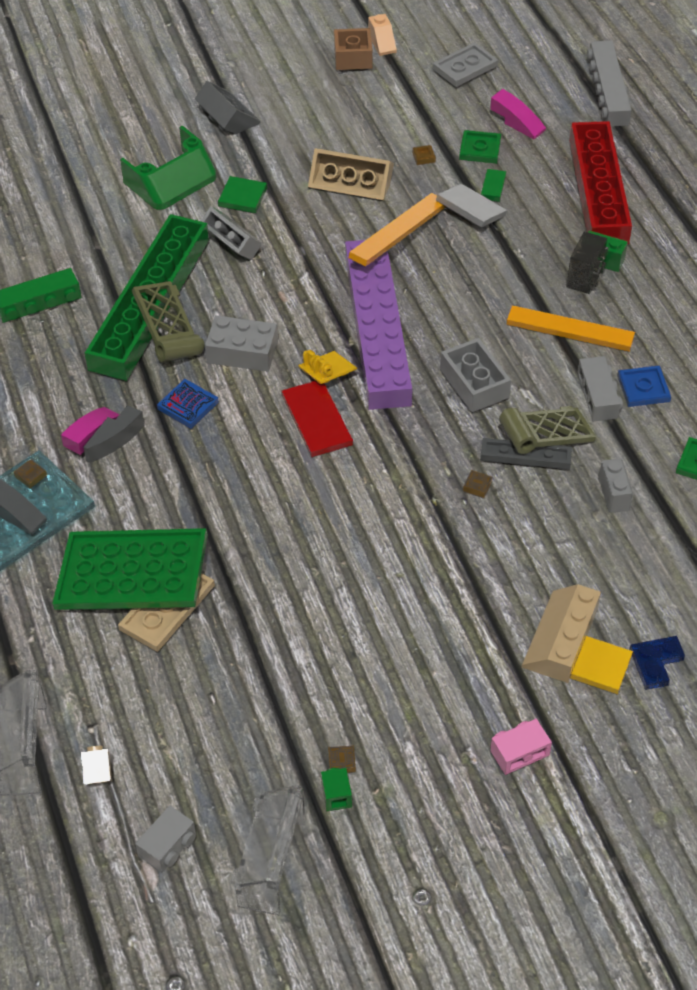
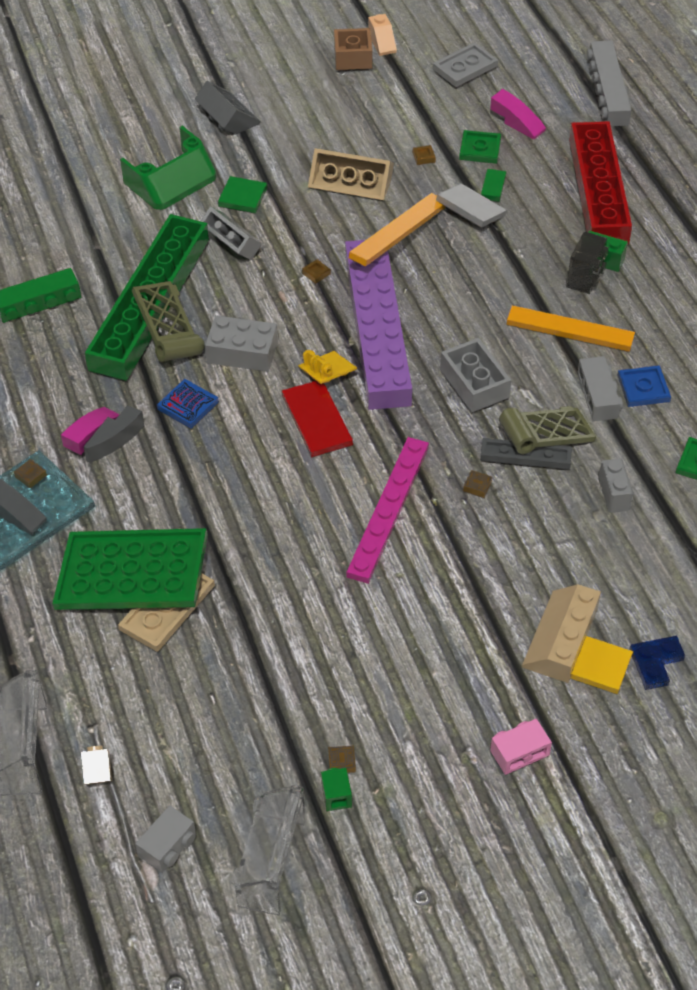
none -> pearl gold tile [302,259,331,284]
none -> dark pink plate [346,437,429,584]

